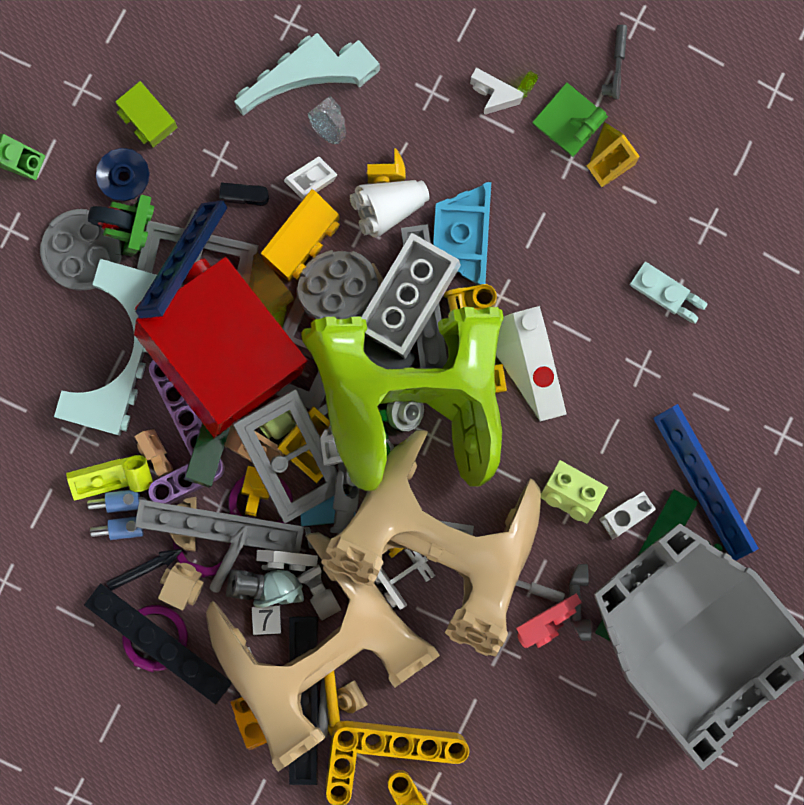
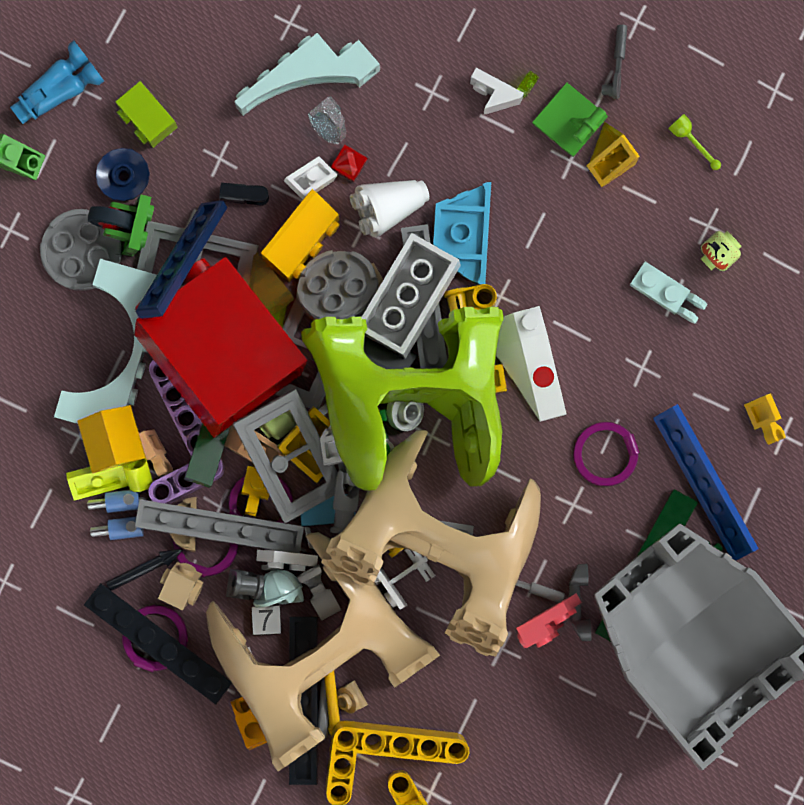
light grey piece [210,525,248,592] -> none
yellow plate [367,148,406,184] -> none
yellowish green brick [541,460,608,524] -> none
white leg [599,491,656,540] -> none
none -> dark azure piece [10,40,104,124]
none -> yellow slope [77,405,146,474]
none -> red tile [331,144,368,182]
none -> magenta piece [573,422,640,486]
none -> lime hinge [668,114,721,170]
none -> yellowish green head [701,231,742,271]
none -> yellow plate [744,393,786,445]

